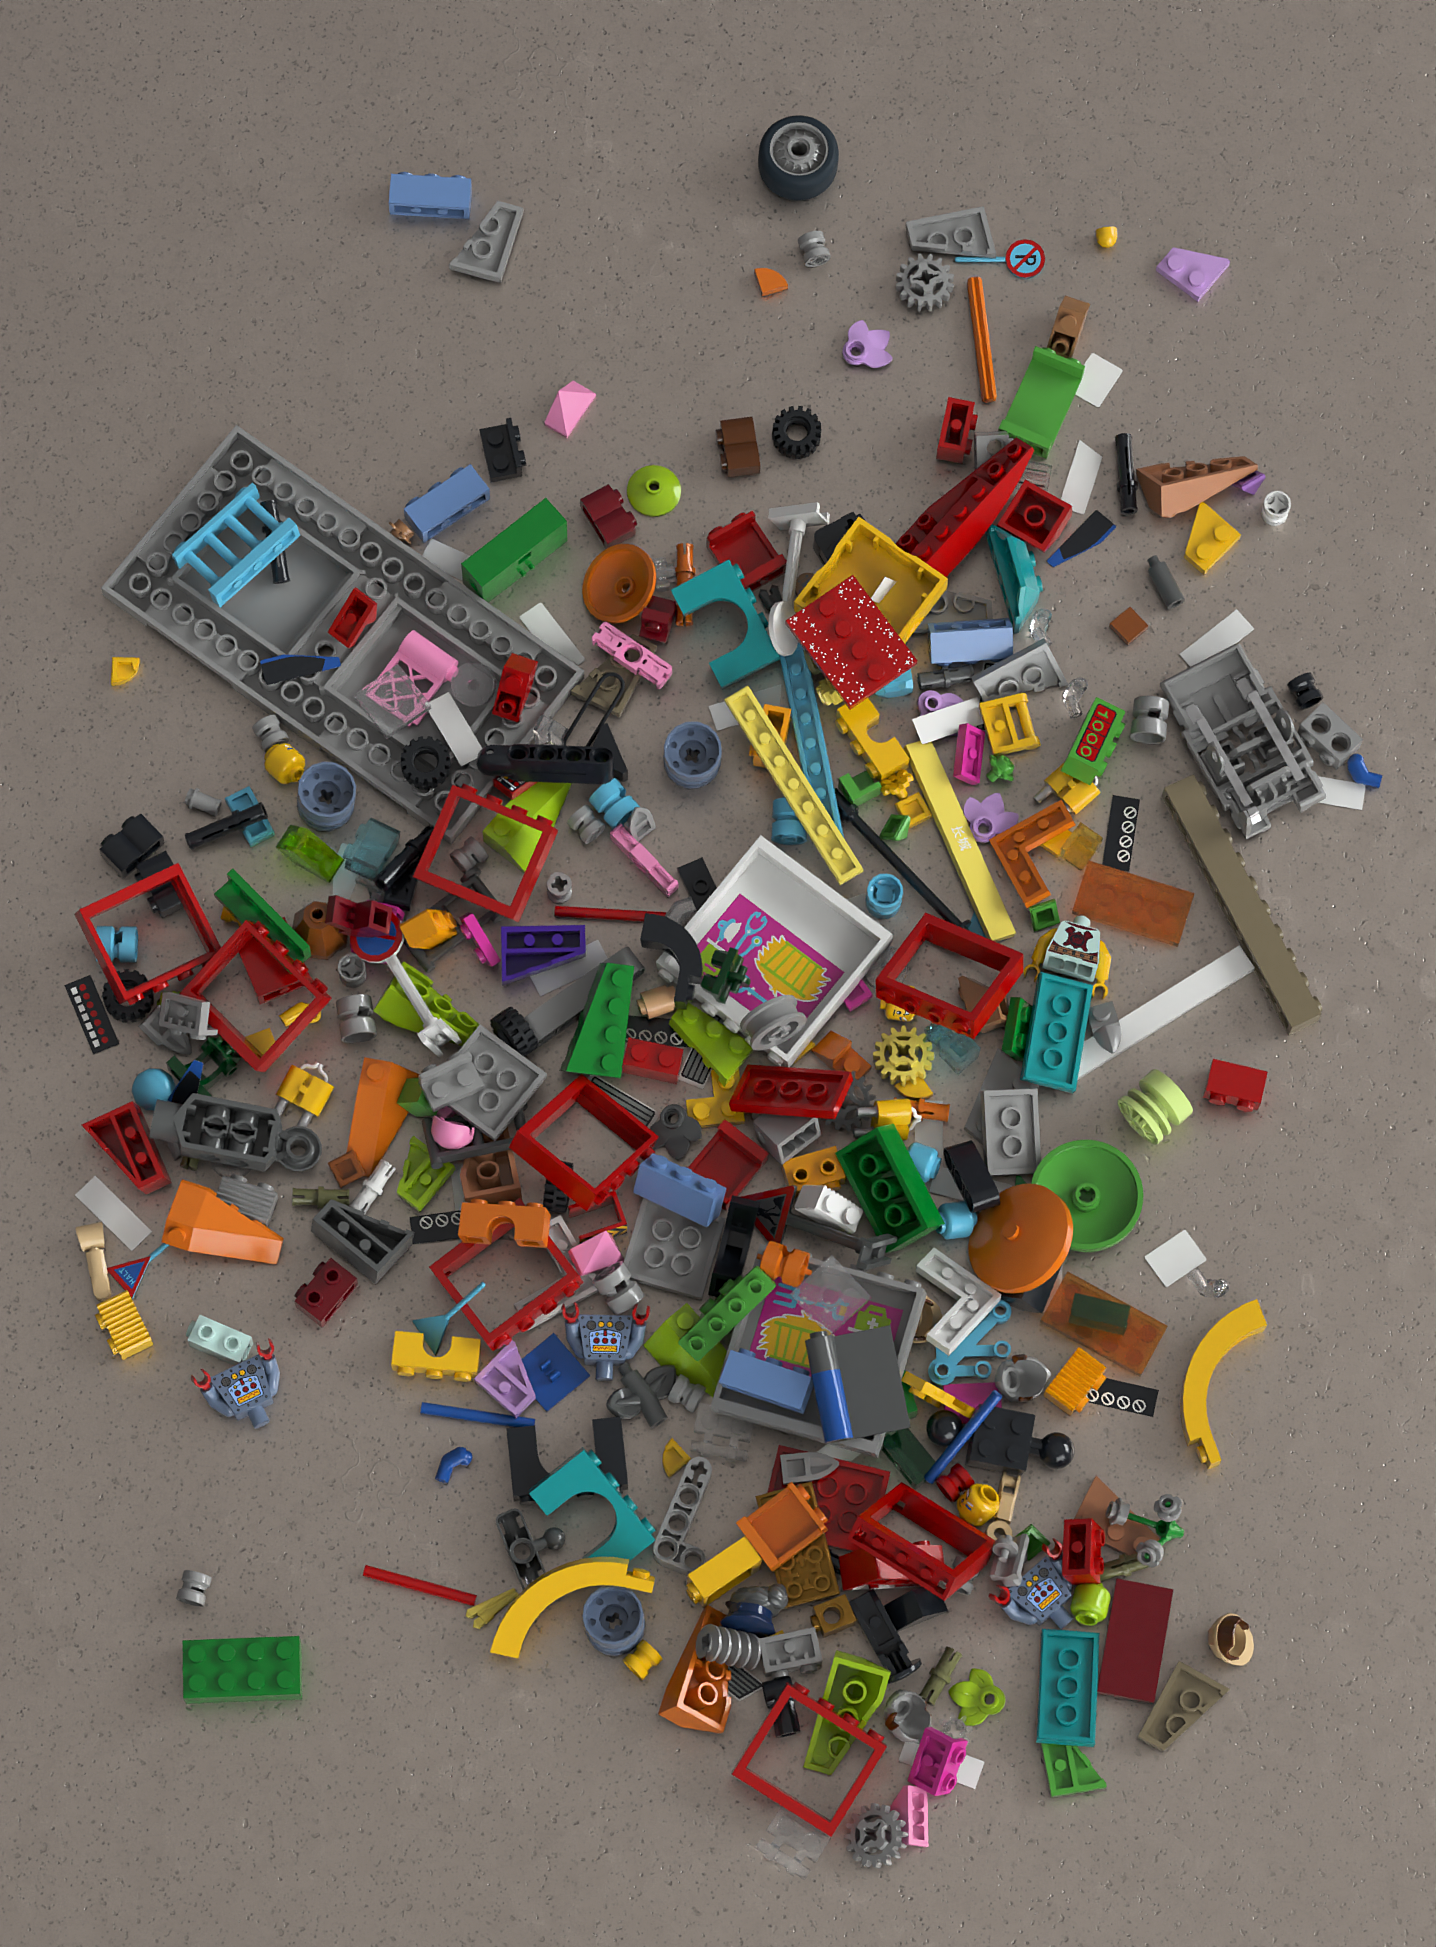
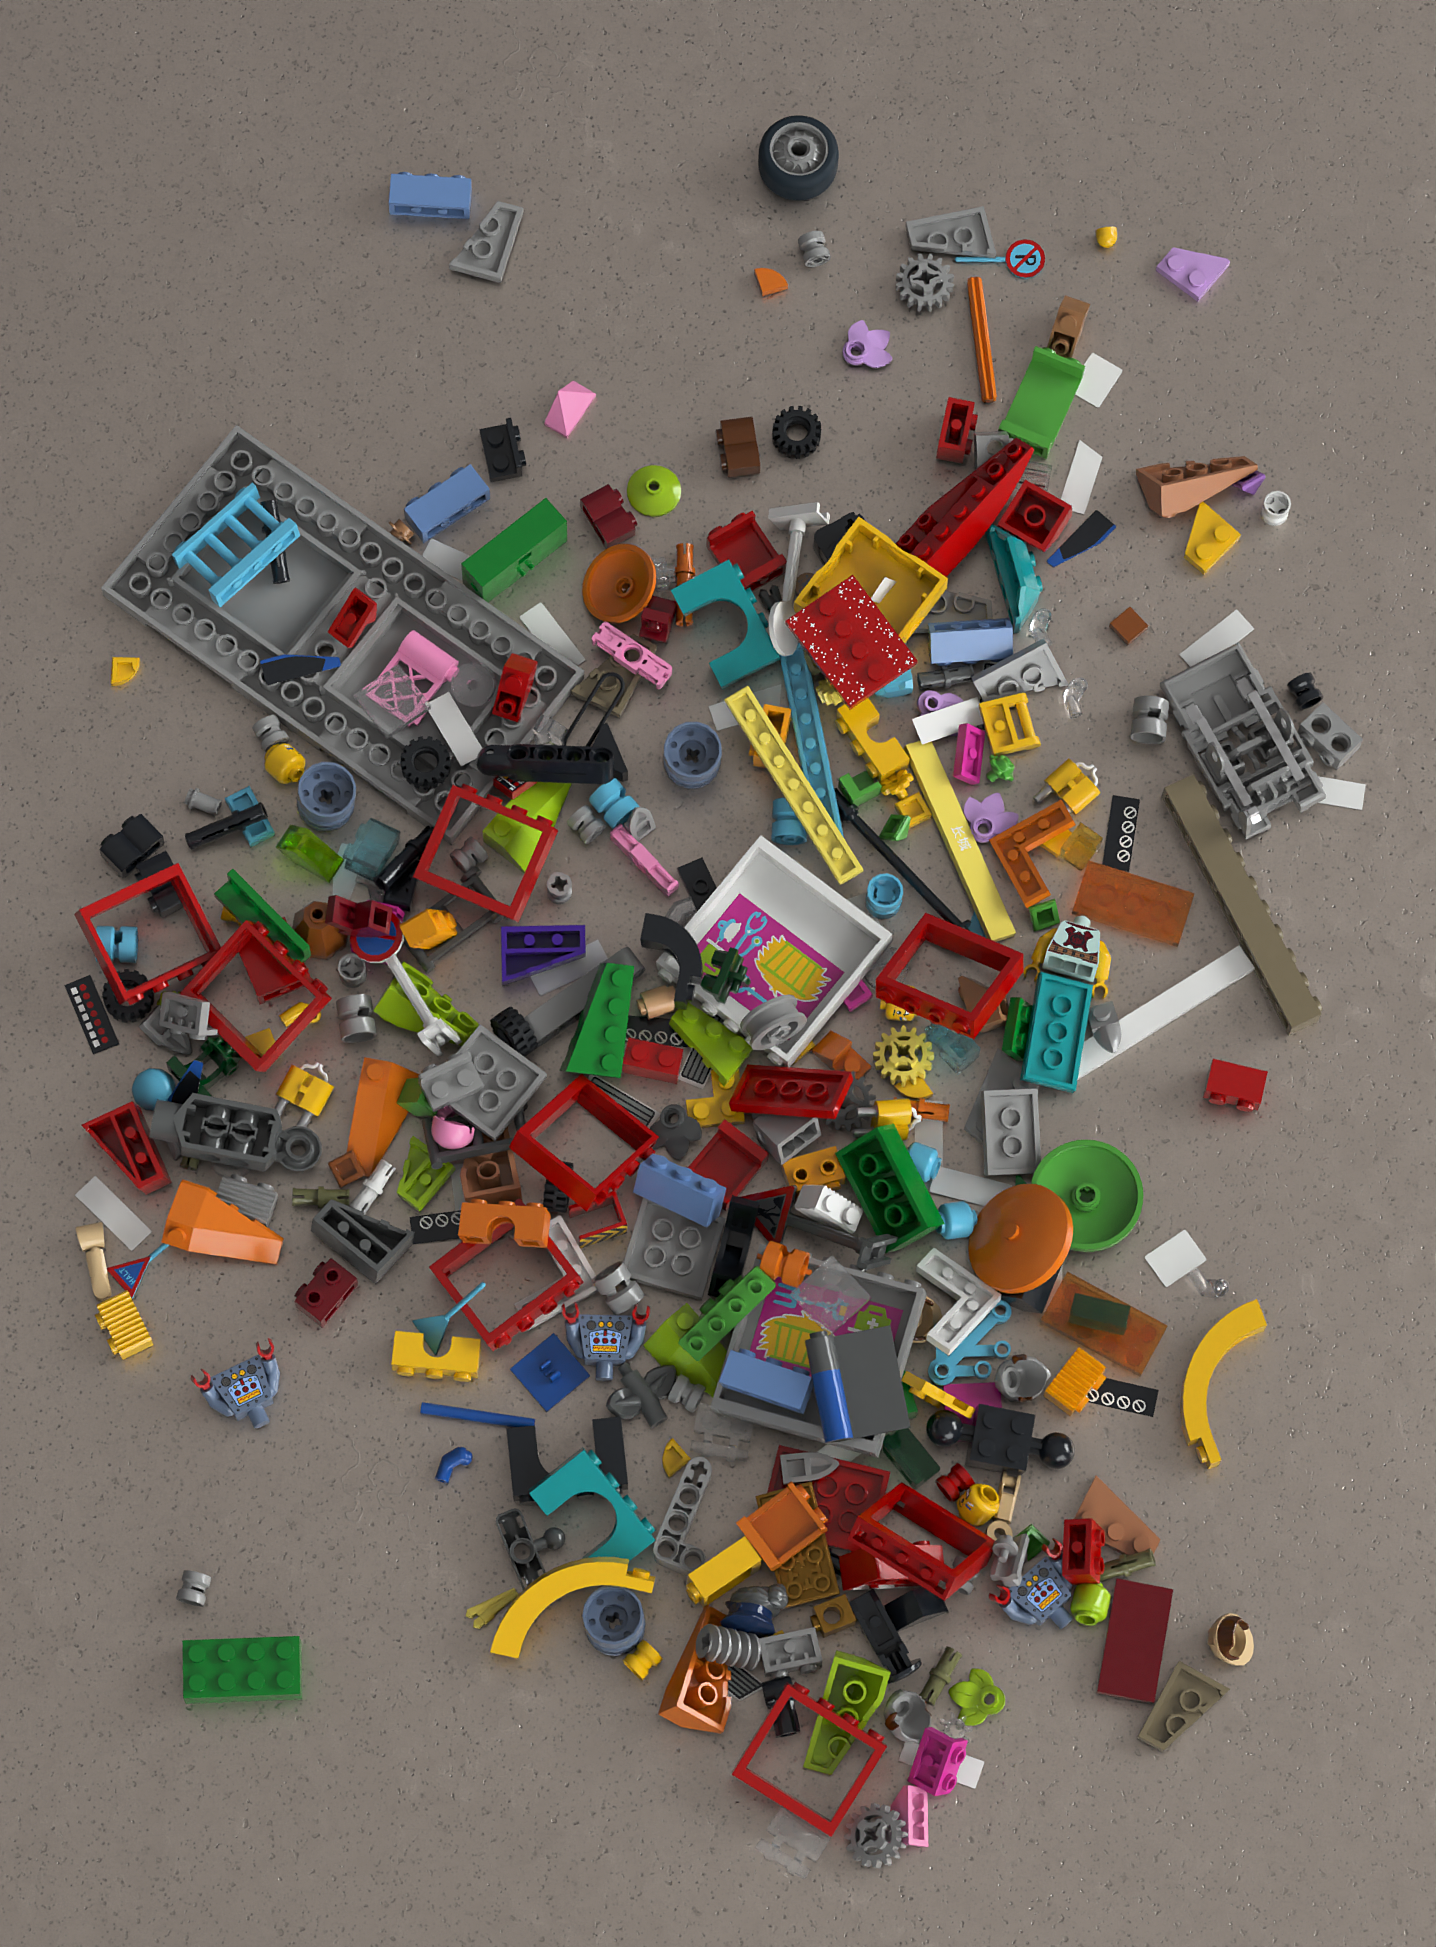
light aqua brick [186,1315,253,1366] -> none
red bar [363,1565,477,1606] -> none
dark pink plate [459,912,501,967] -> none
lavender wing [474,1340,536,1418] -> none
red bar [554,906,666,922] -> none
bright pink slope [568,1231,624,1276] -> none
blue bar [924,1390,1002,1484] -> none
black beam [943,1140,1000,1213] -> none
teal tile [1036,1628,1100,1747] -> none
bright green wing [1040,1743,1107,1798] -> none
bright green brick [1061,697,1126,785] -> none
light grey plant [1106,1494,1184,1567] -> none
black pin [1115,433,1138,515] -> none
yellowish green wheel [1117,1069,1193,1145] -> none
dark grey cylinder [1147,555,1185,609] -> none
blue arm [1347,754,1382,788] -> none

